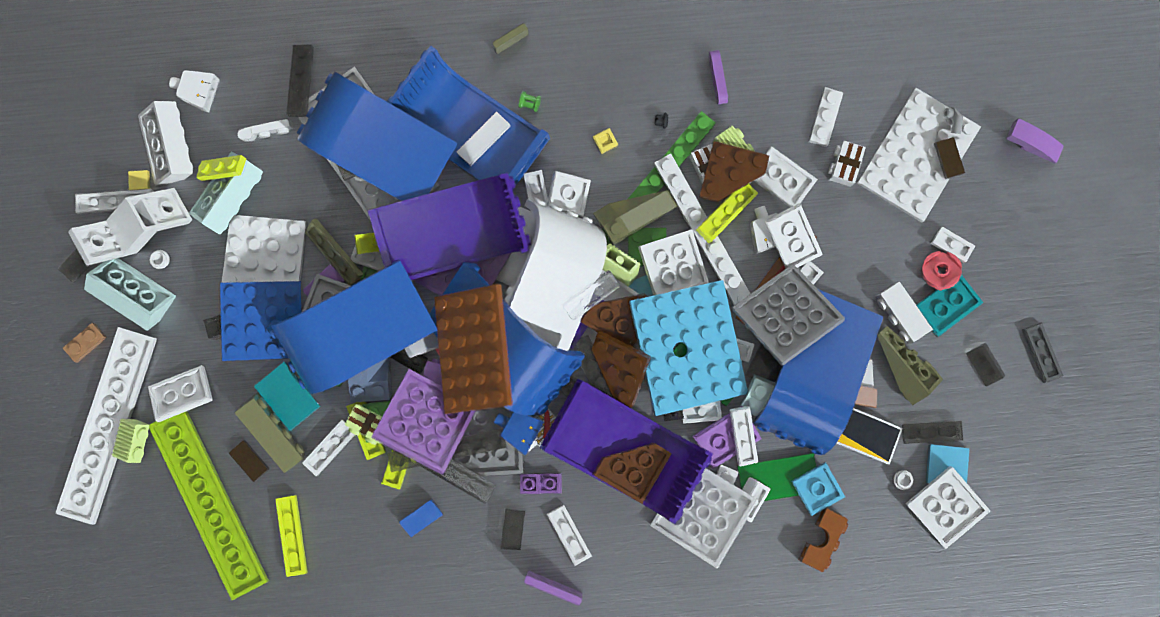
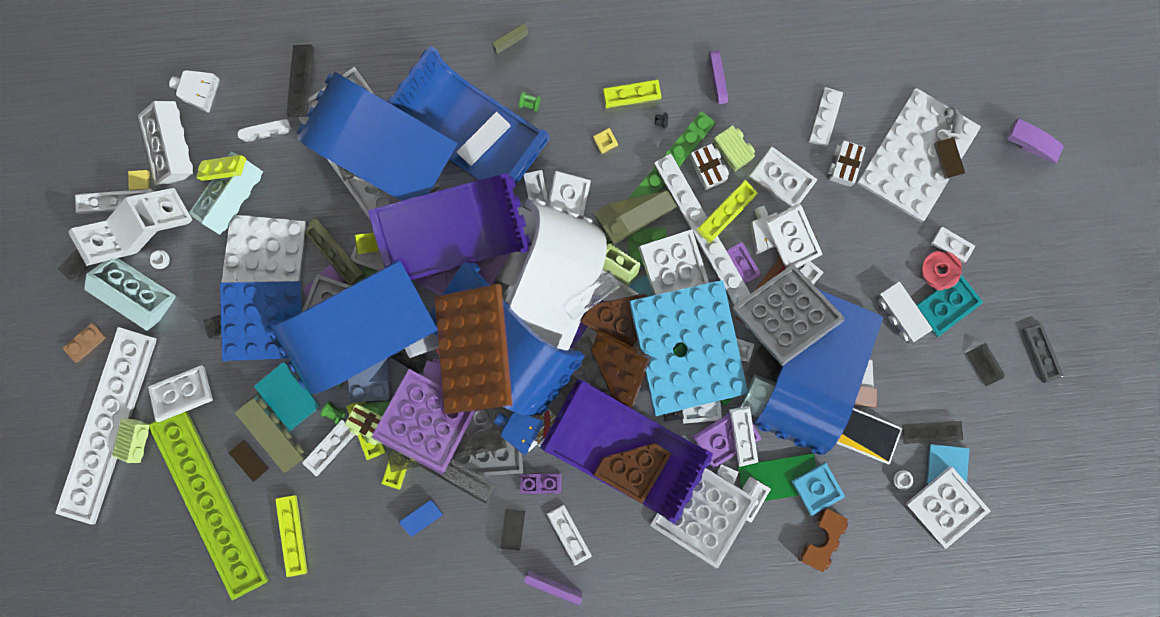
reddish brown plate [699,141,770,202] -> none
olive wedge [877,326,943,406] -> none
none -> bright green bush [320,401,346,424]
none -> neon yellow tile [603,79,662,108]
none -> medium lavender plate [727,242,761,284]

